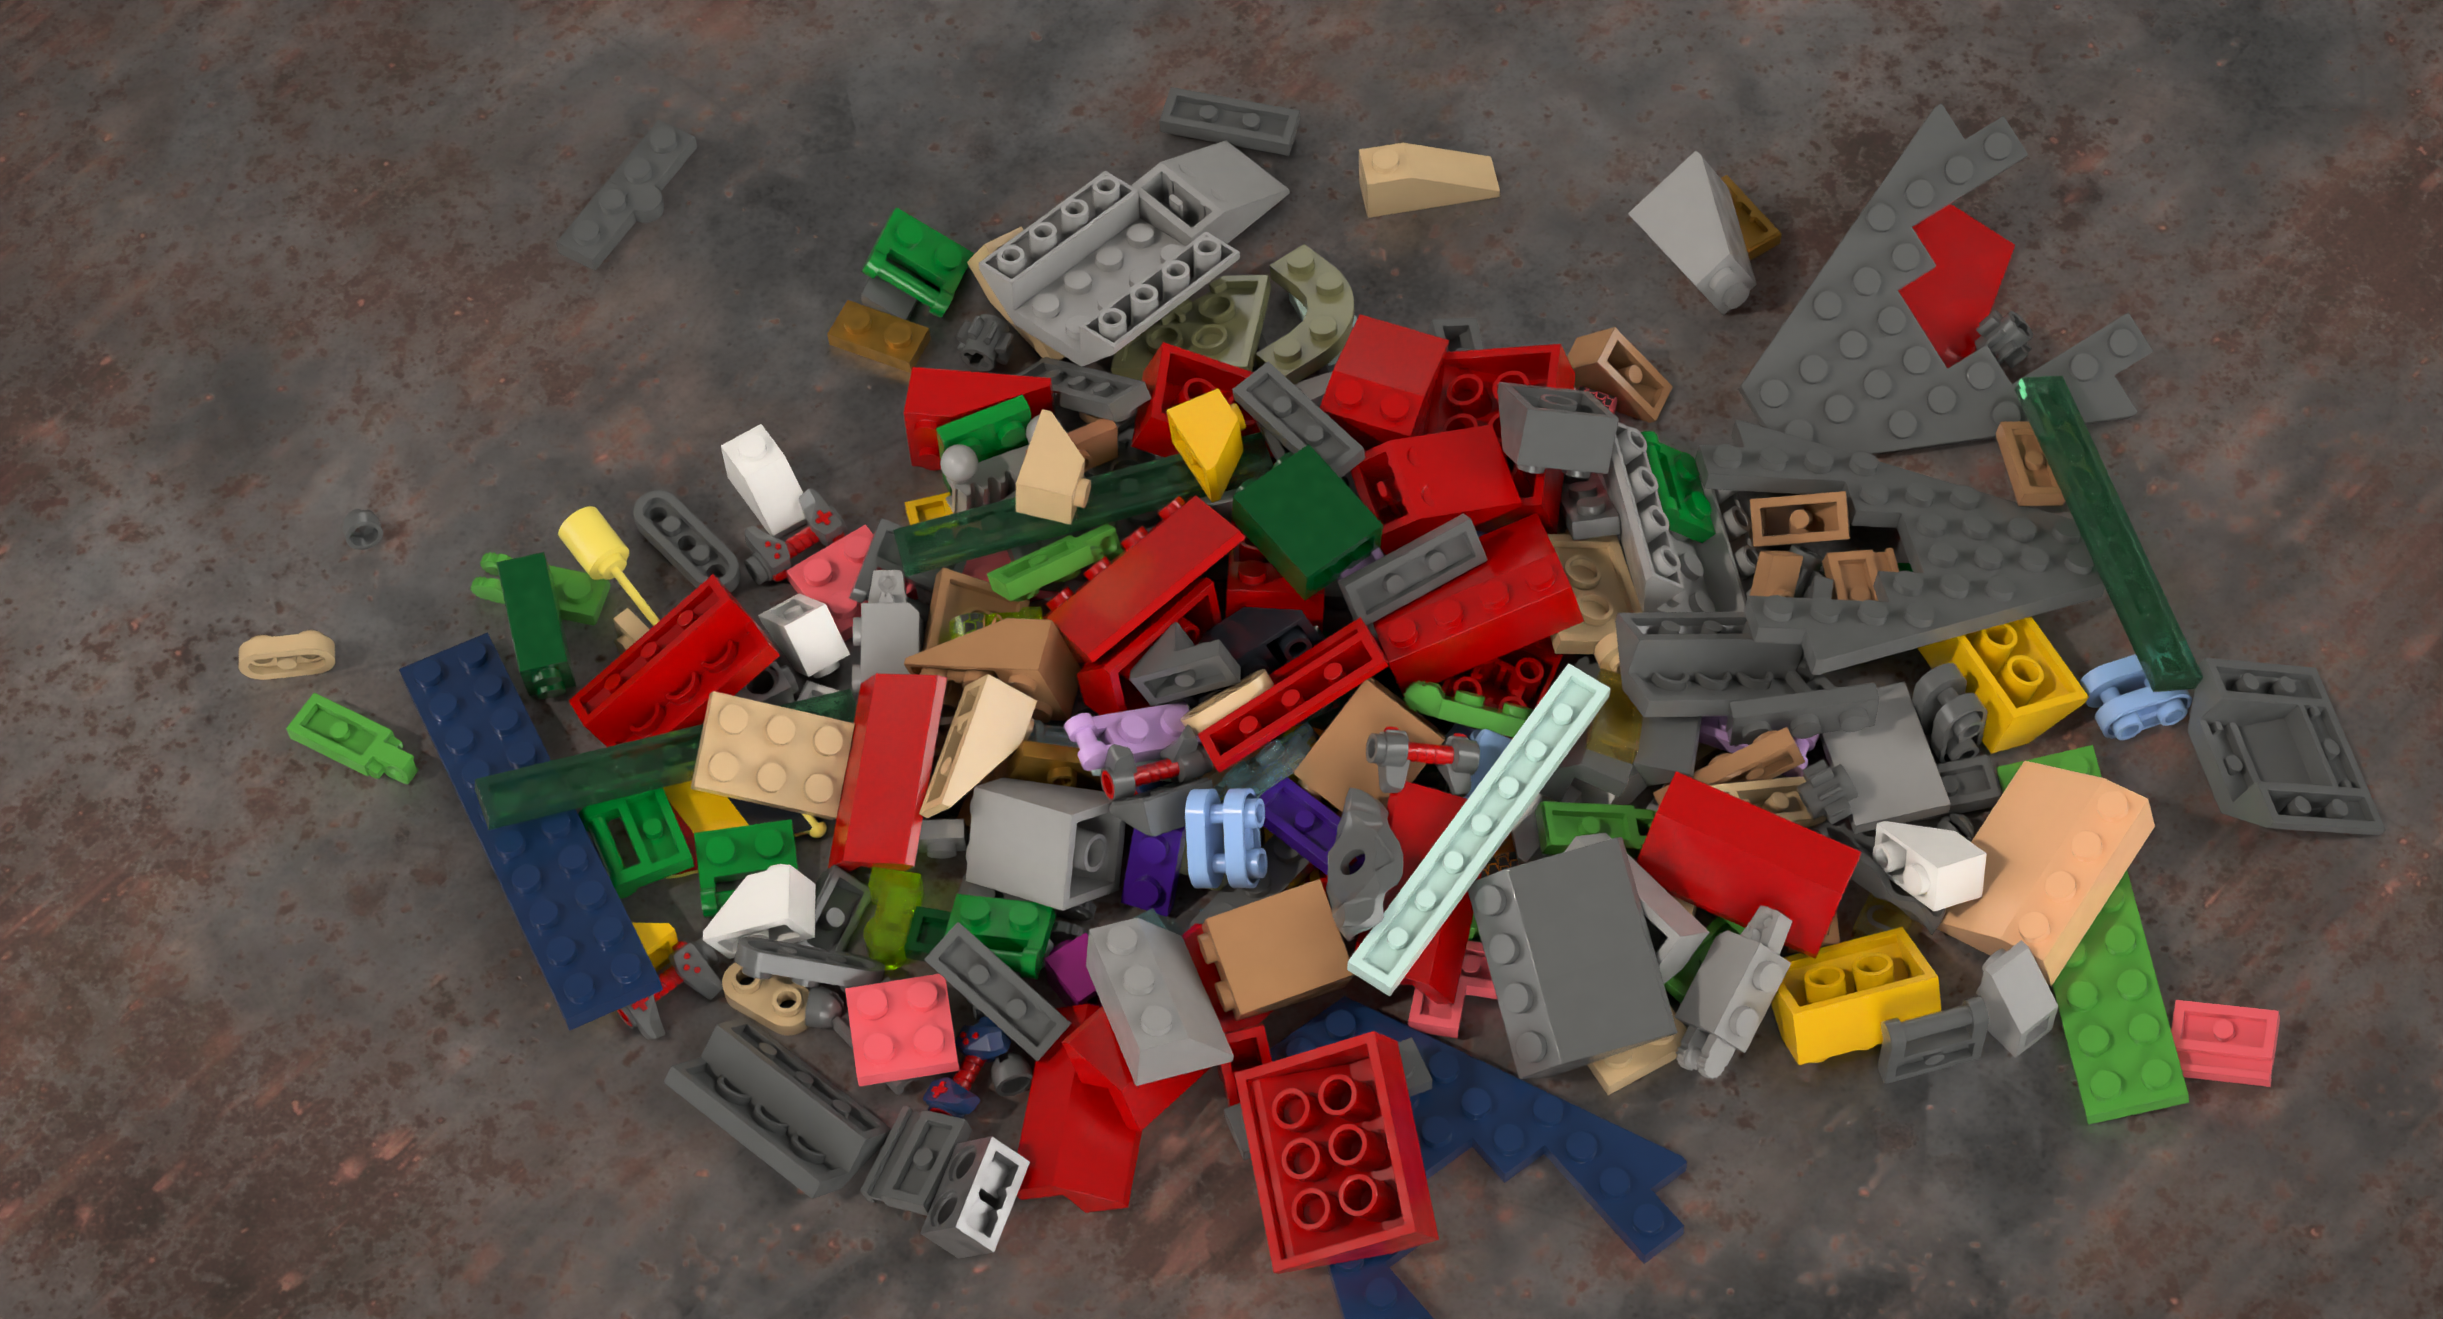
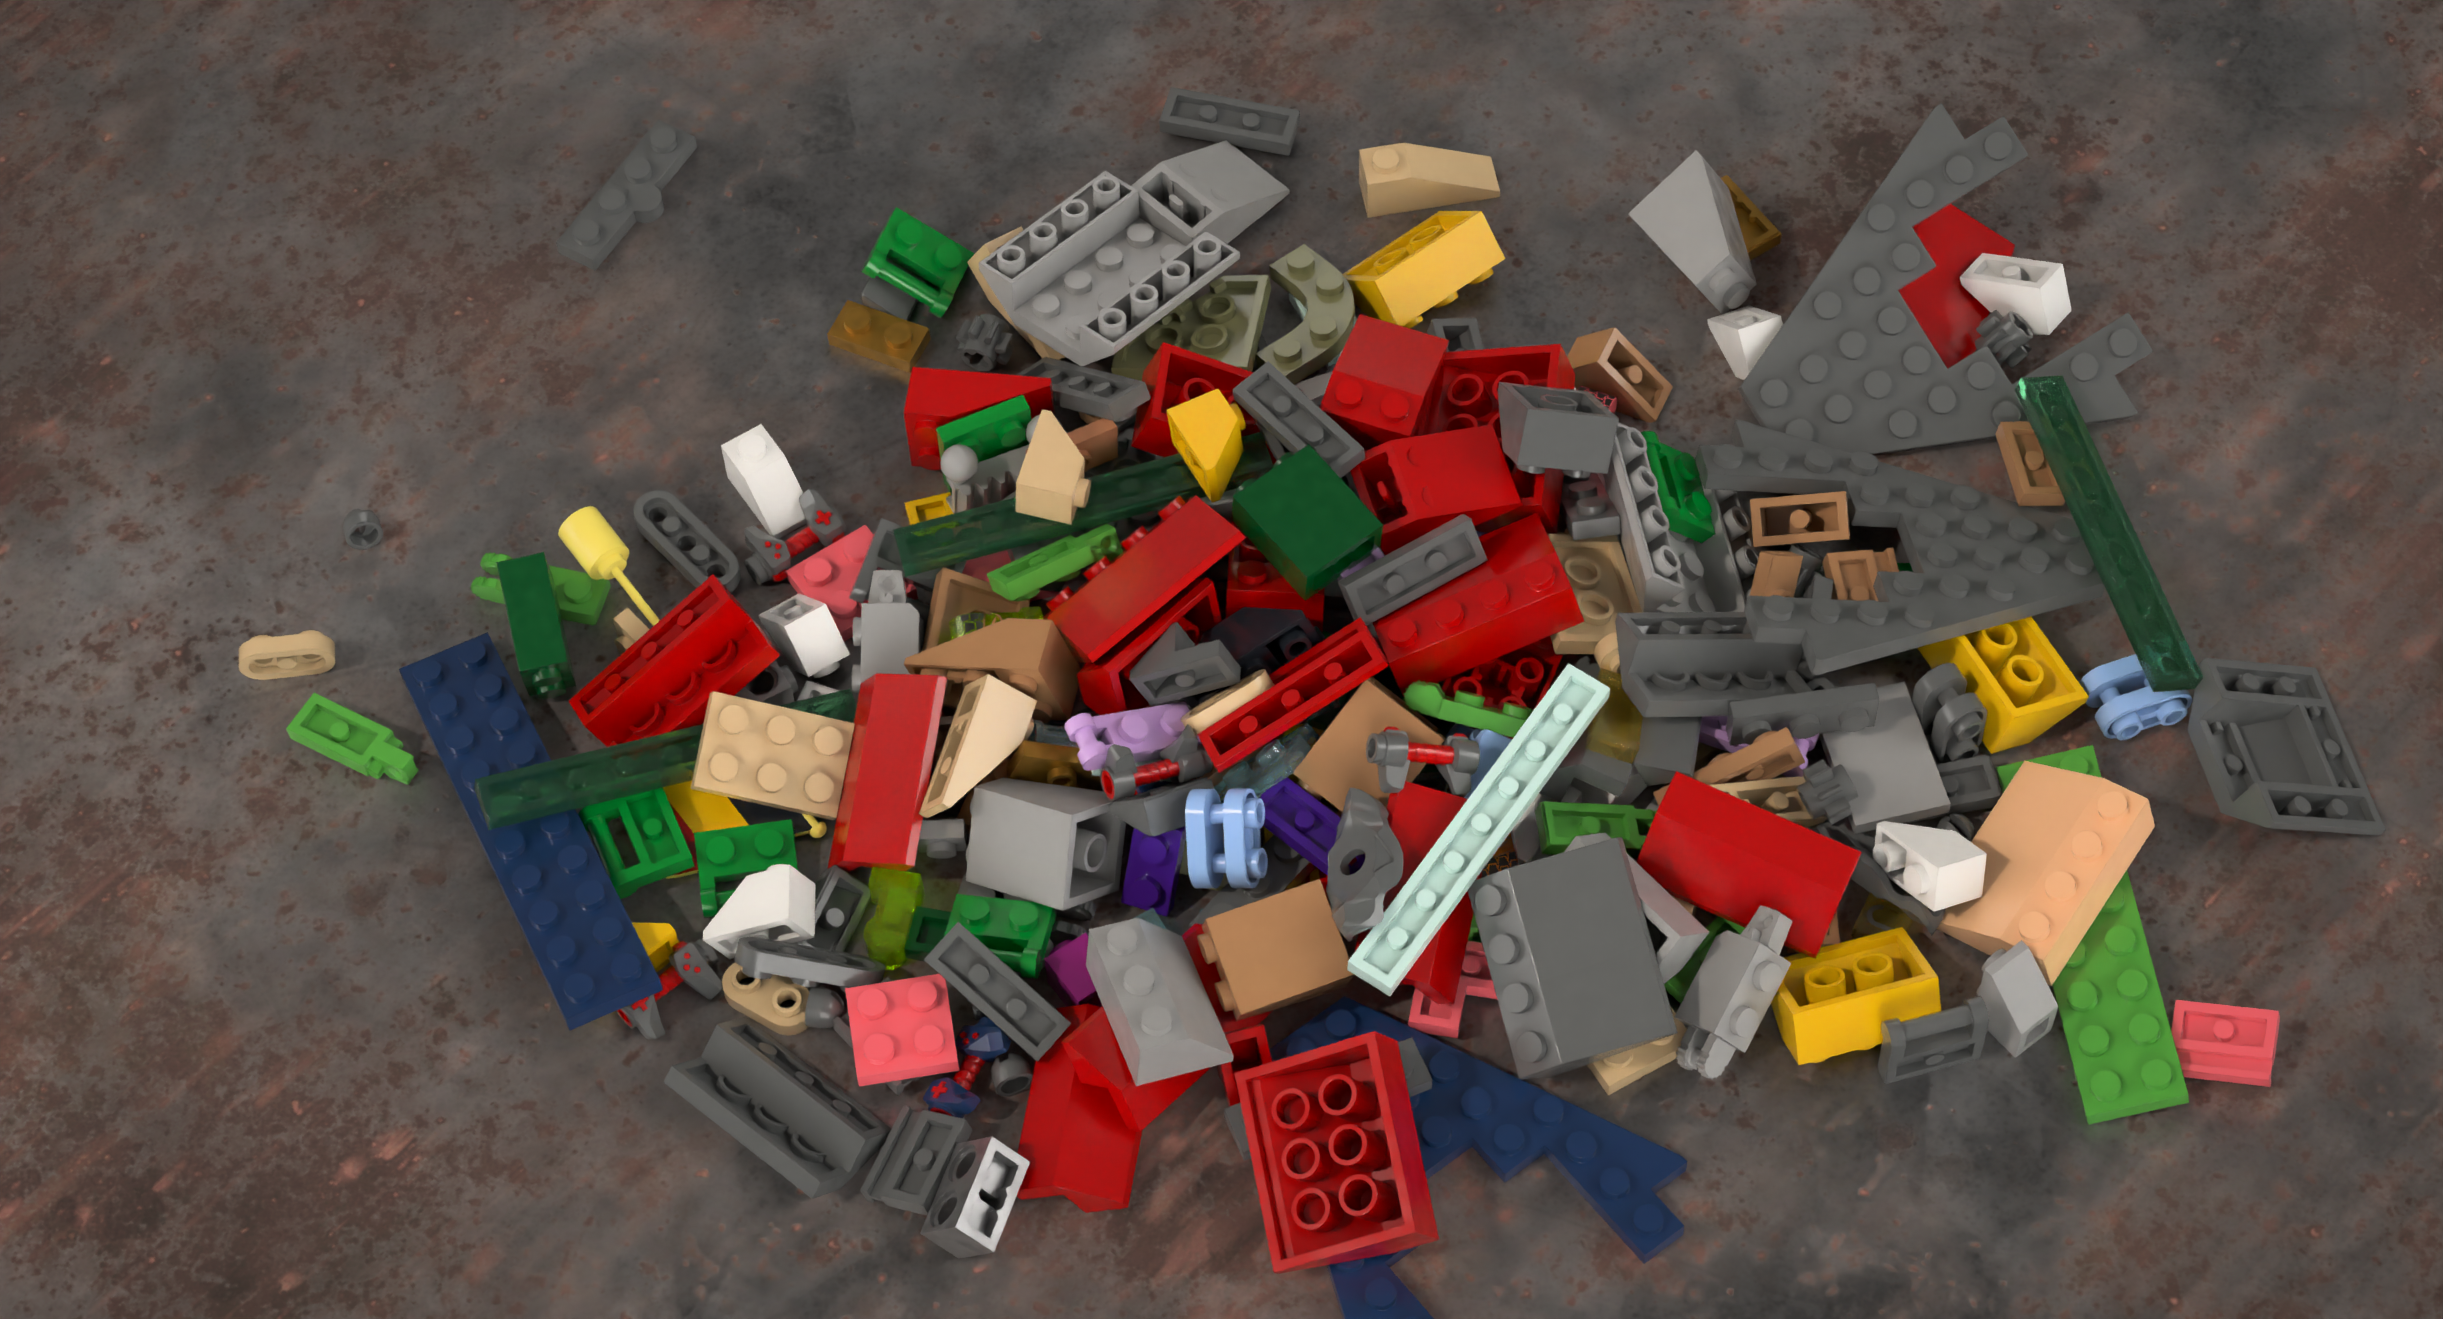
none -> yellow slope [1343,211,1505,329]
none -> white slope [1707,306,1783,380]
none -> white slope [1960,253,2072,335]

